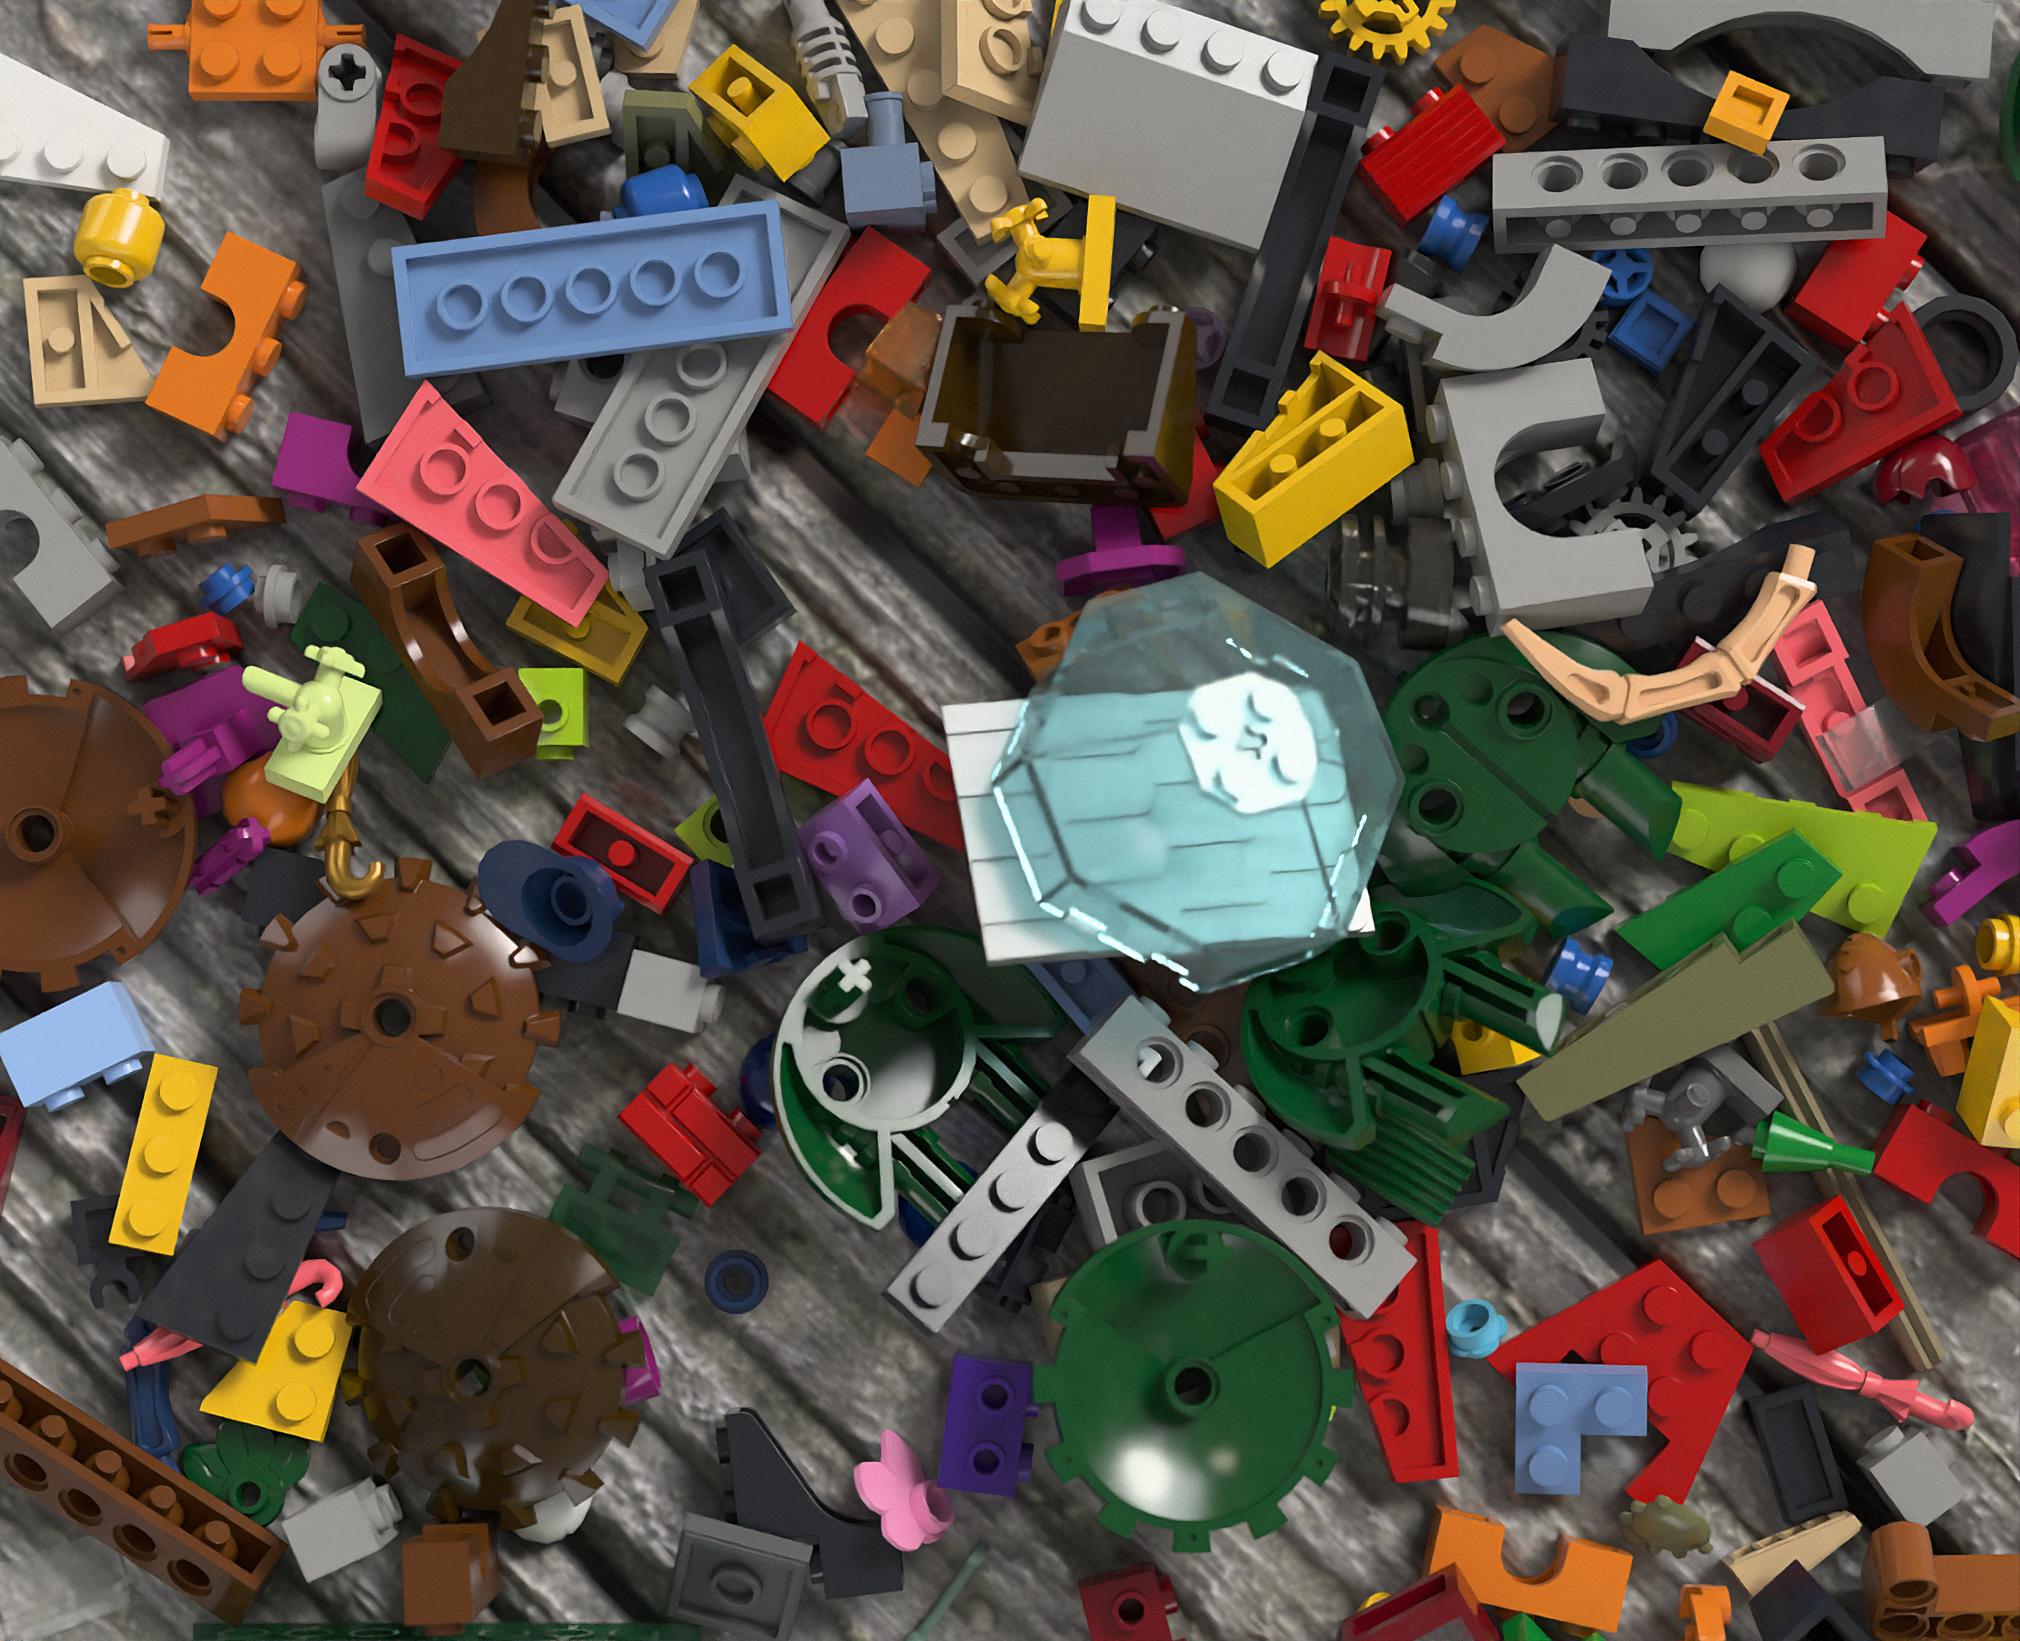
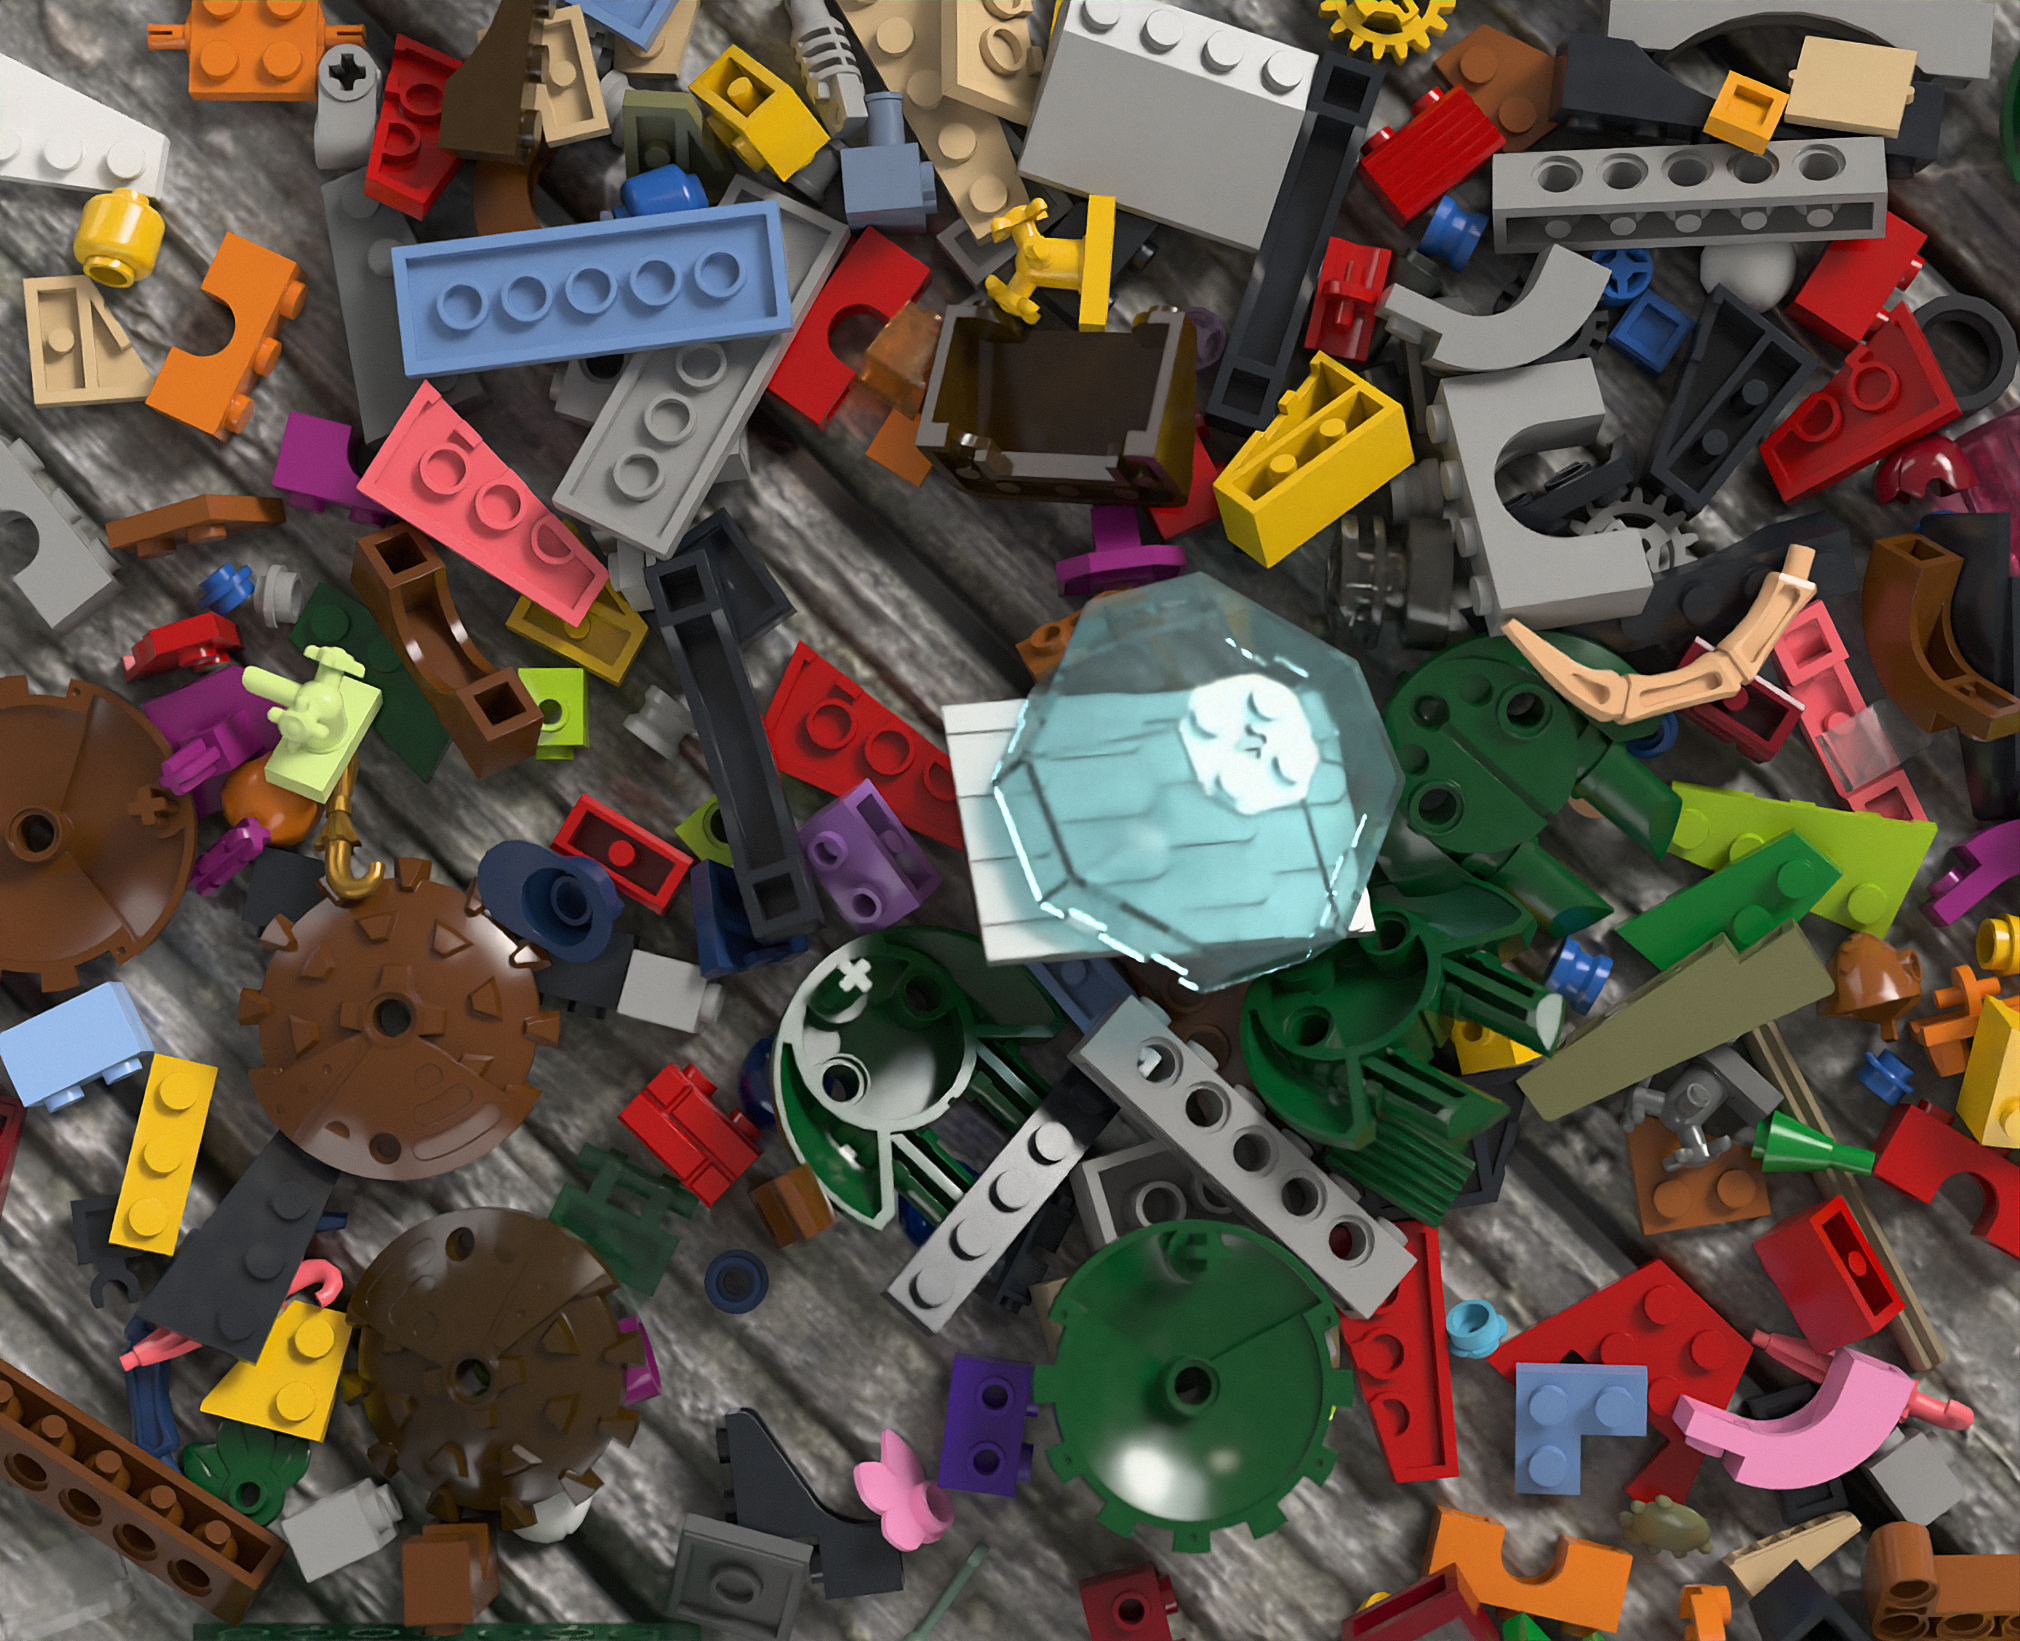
none -> reddish brown slope [747,1161,839,1250]
none -> bright pink arch [1672,1346,1915,1489]
none -> tan piece [1784,36,1918,139]

